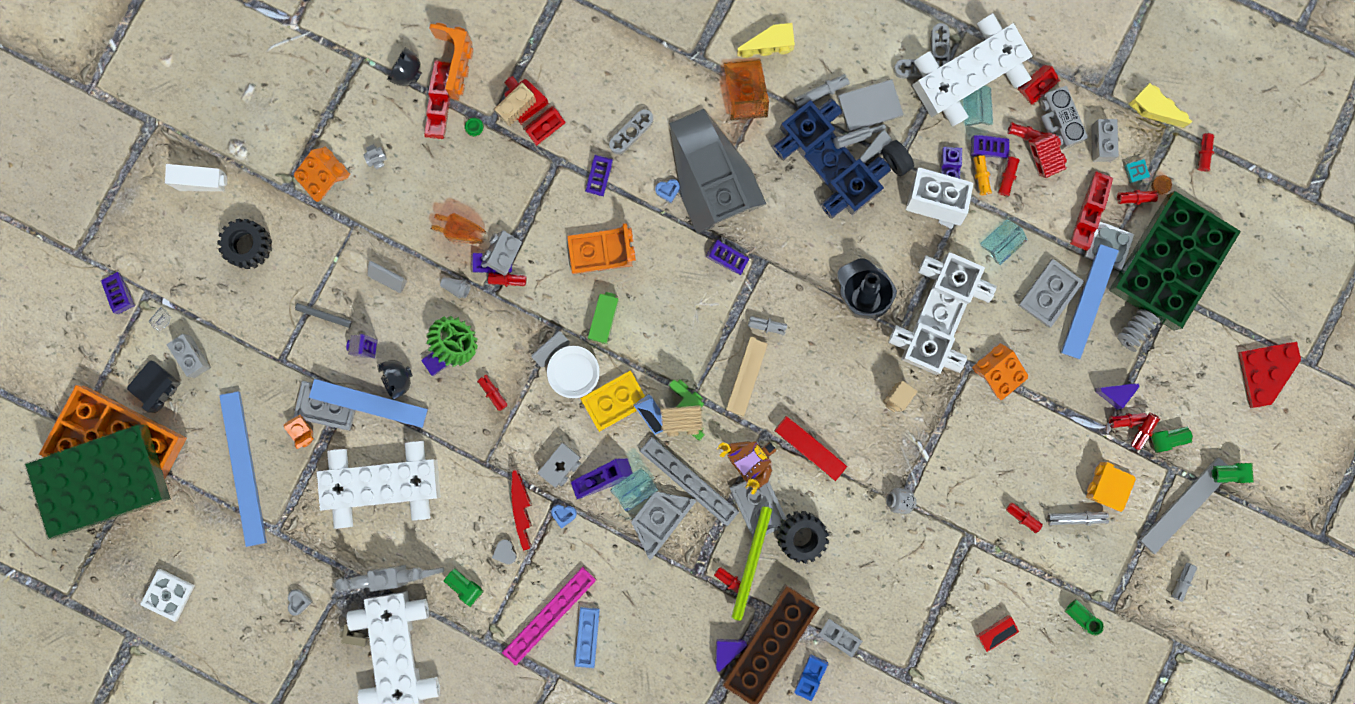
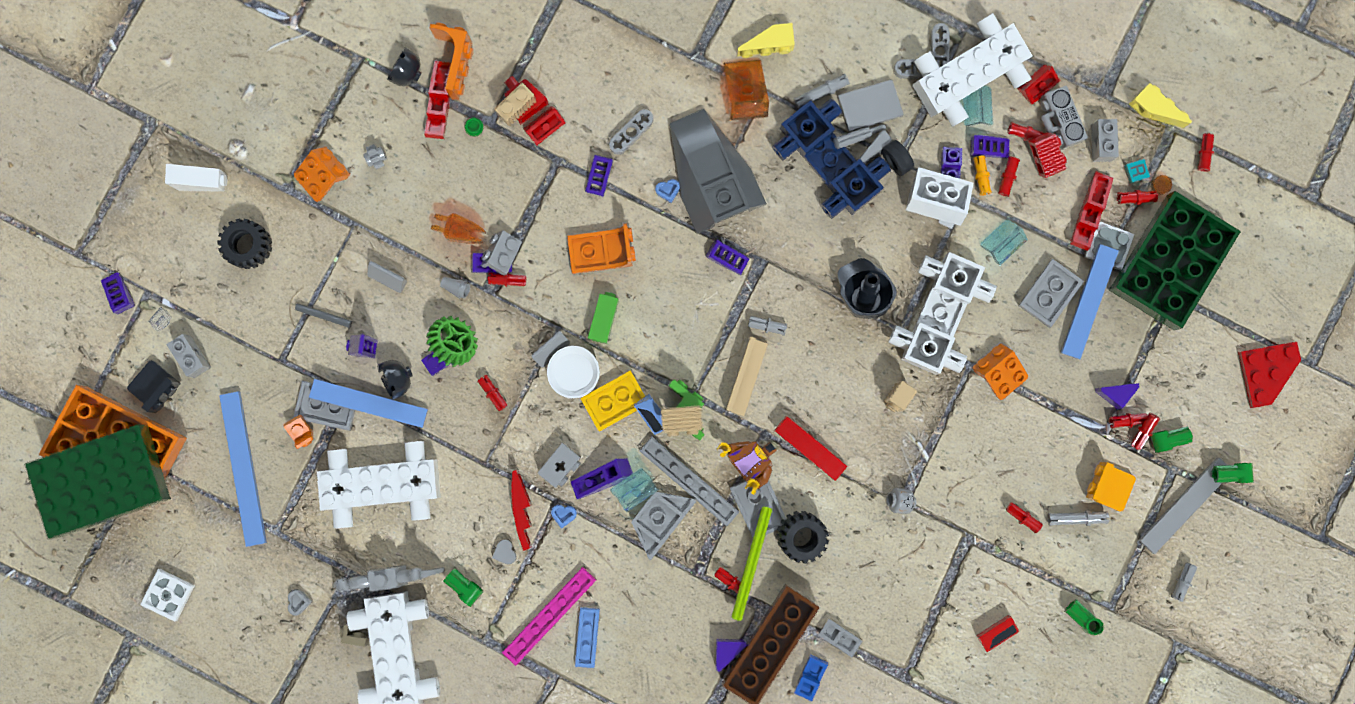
light grey piece [1117,309,1161,352] -> none

